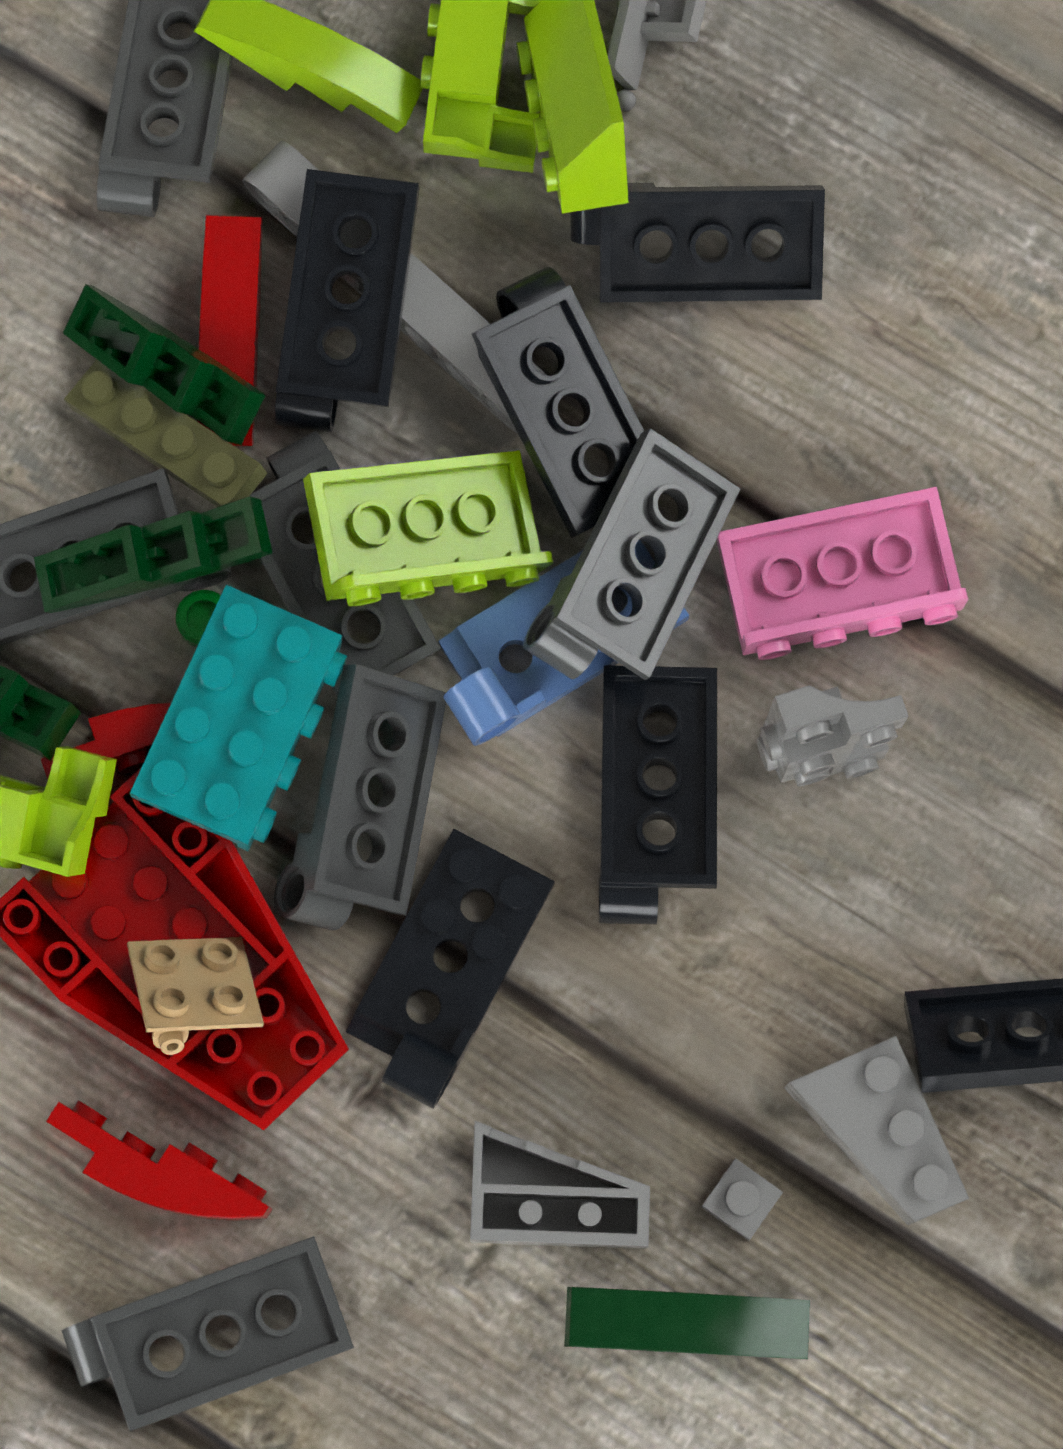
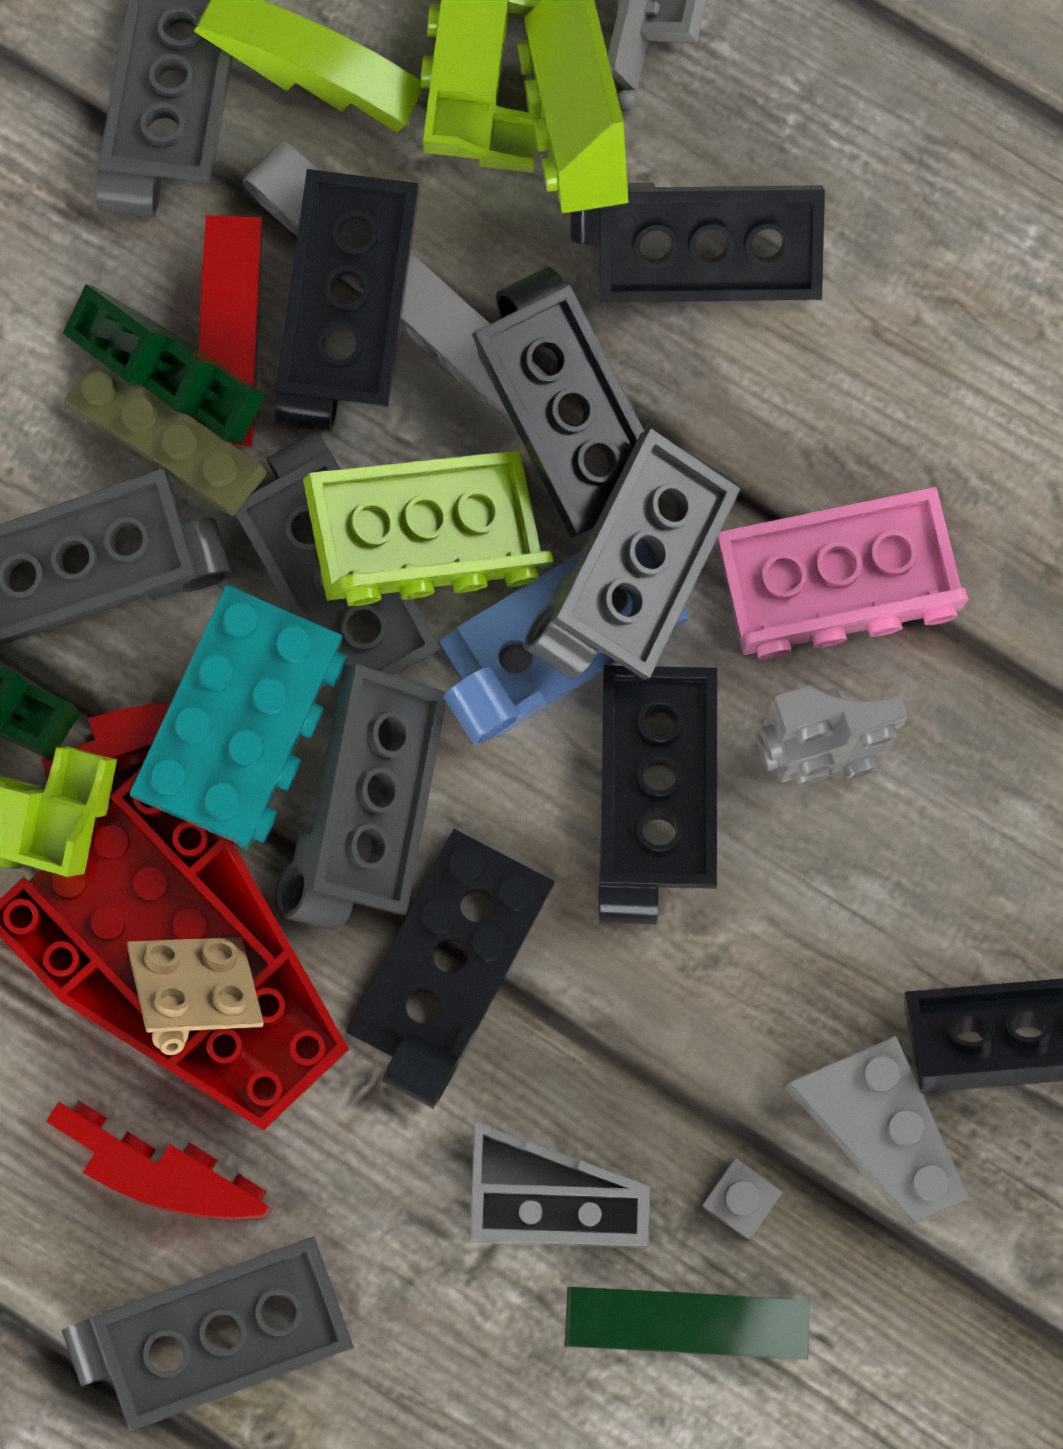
dark green slope [34,496,273,613] -> none
green tile [176,590,221,648] -> none

